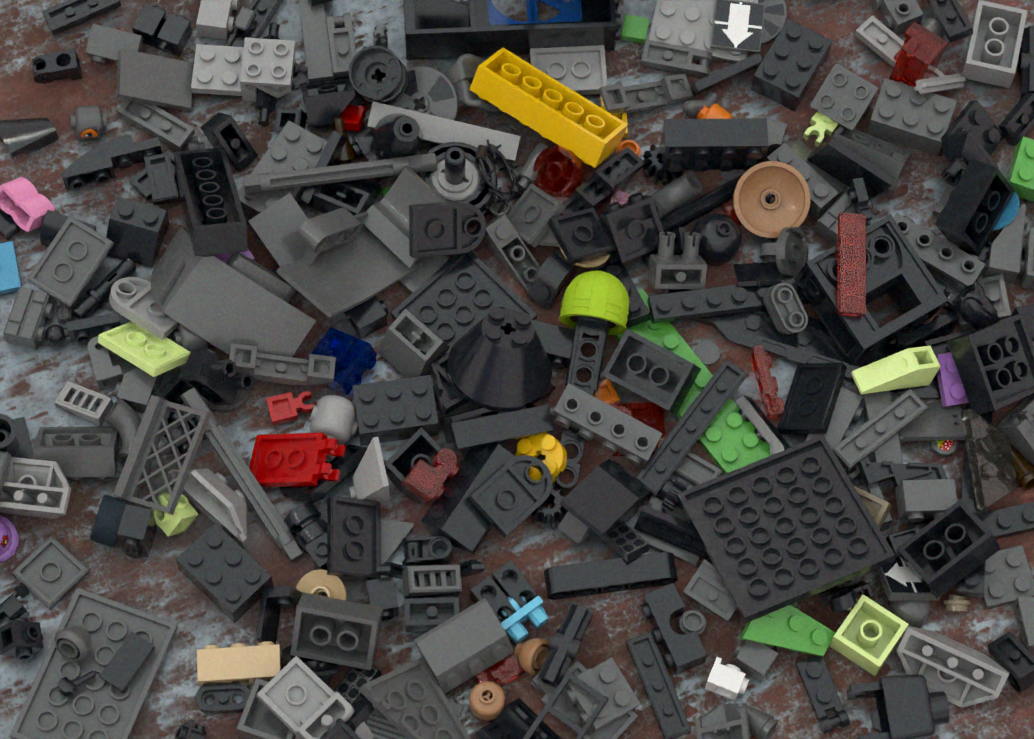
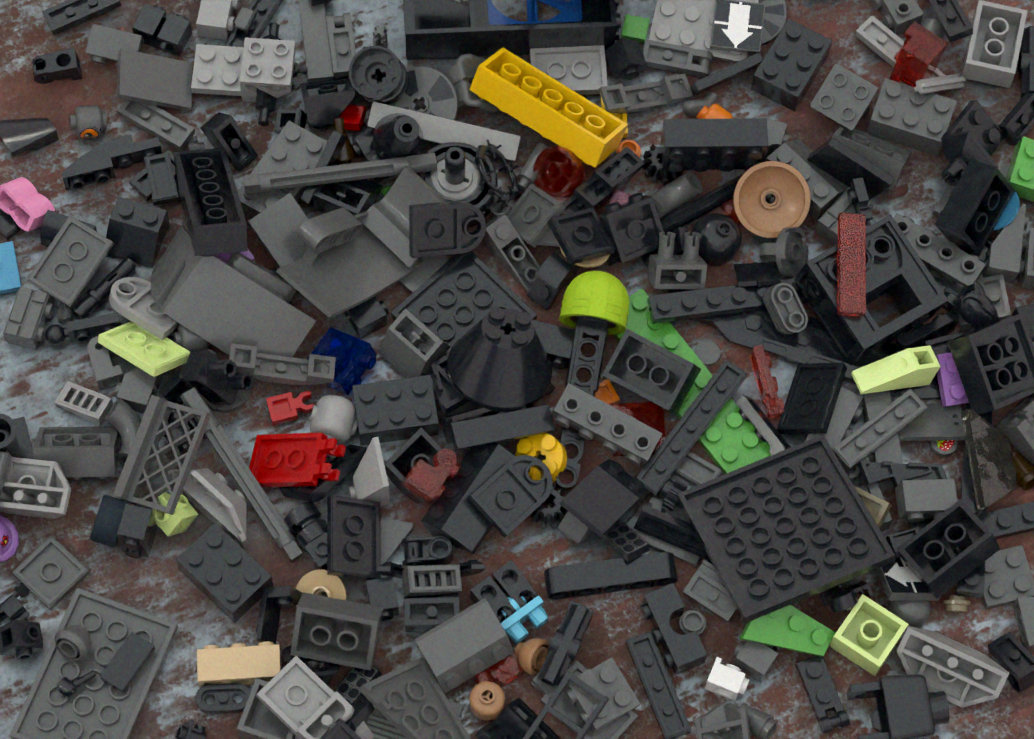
black plate [597,261,651,328] -> none
yellowish green plate [803,111,840,147] -> none
none -> black brick [605,38,647,80]

